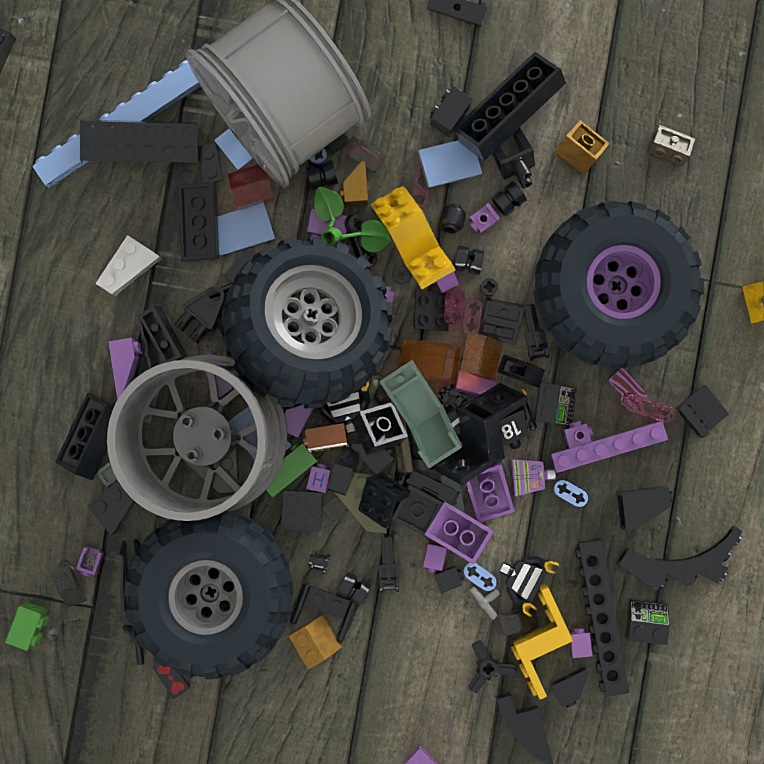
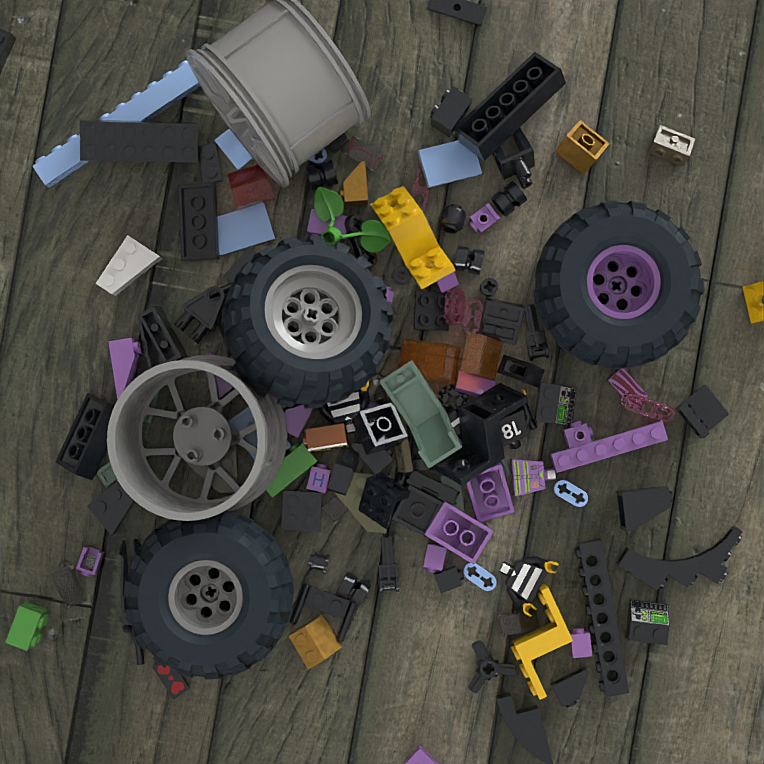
light grey piece [469,586,500,620] -> none

